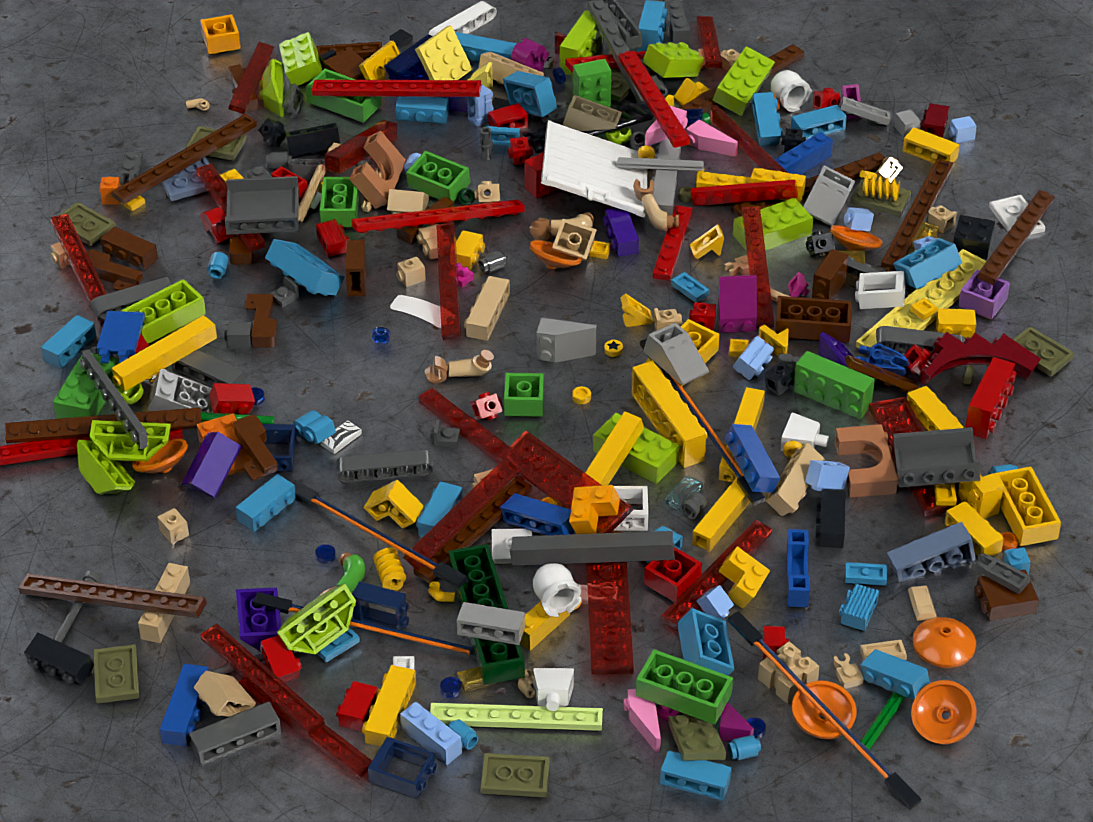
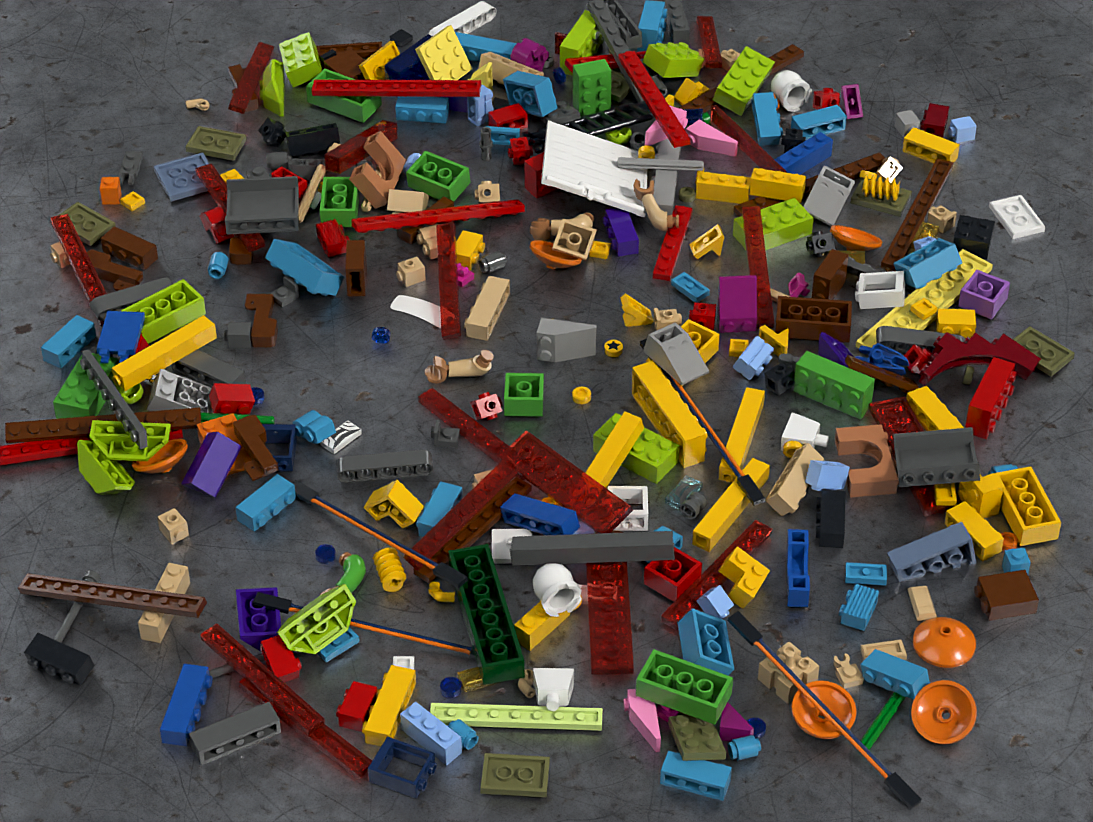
olive plate [94,644,140,704] -> none
reddish brown plate [112,114,257,205] -> none
tan brick [194,671,256,717] -> none
light orange brick [200,14,241,54] -> none
dark grey tile [283,84,304,118] -> none
dark blue window [352,581,409,631] -> none
light grey brick [457,602,525,645] -> none
dark green plate [458,188,475,205] -> none
dark tan slope [563,95,622,131] -> none
light orange brick [569,485,620,534] -> none
red plate [691,179,798,206] -> none
tan plate [724,254,758,276] -> none
blue brick [724,424,781,493] -> none
red brick [763,626,789,659] -> none
light grey plate [840,96,891,125] -> none
light blue brick [844,207,874,231] -> none
dark grey hinge [971,553,1031,594] -> none
reddish brown plate [977,190,1055,285] -> none

